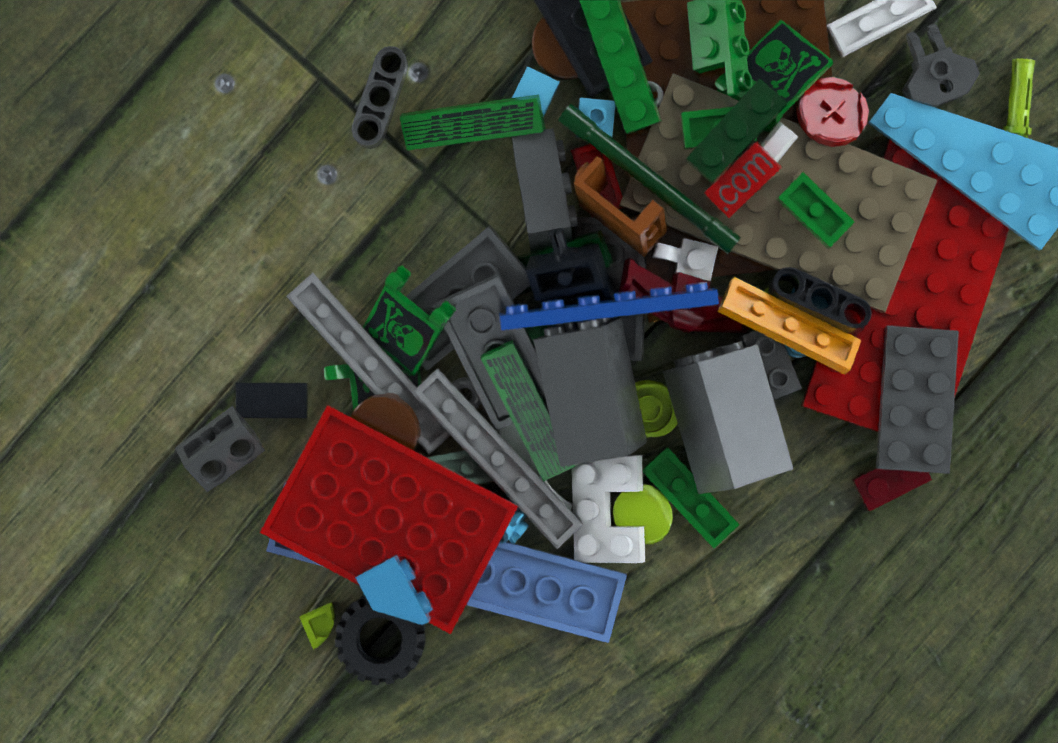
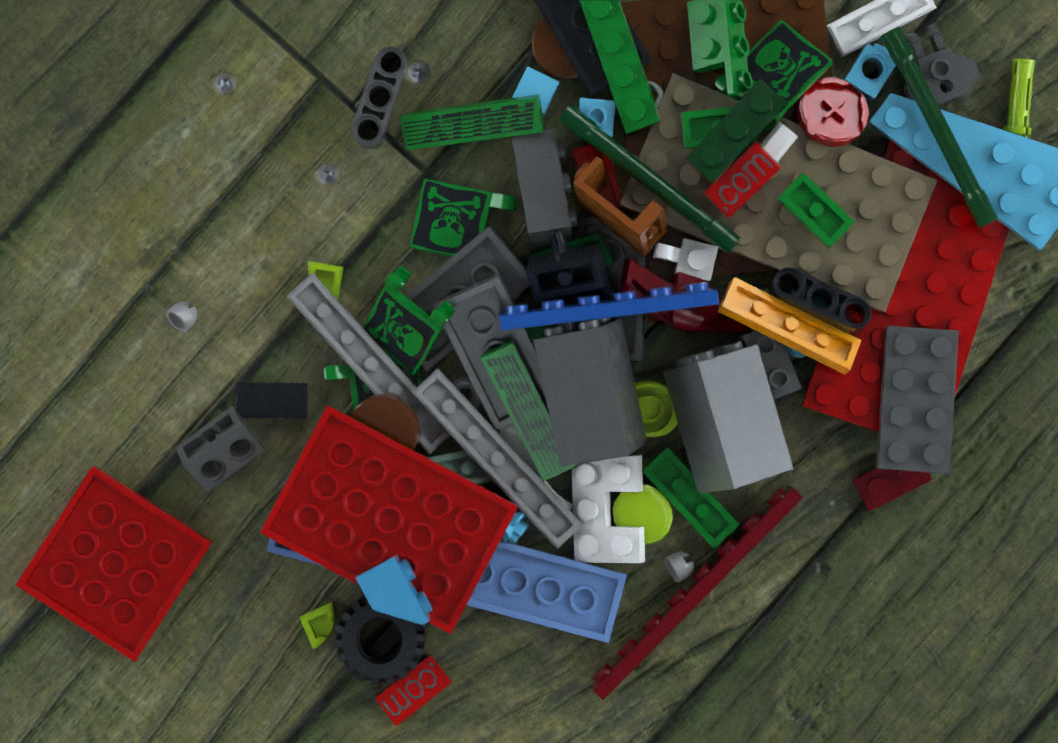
none -> red plate [16,465,213,662]
none -> light grey hinge [166,301,198,332]
none -> lime tile [308,261,344,301]
none -> red tile [375,654,452,727]
none -> flag [409,178,517,257]
none -> dark red plate [592,486,803,700]
none -> light grey hinge [664,551,694,583]
none -> medium azure brick [843,43,896,103]
none -> dark green piece [881,26,999,228]

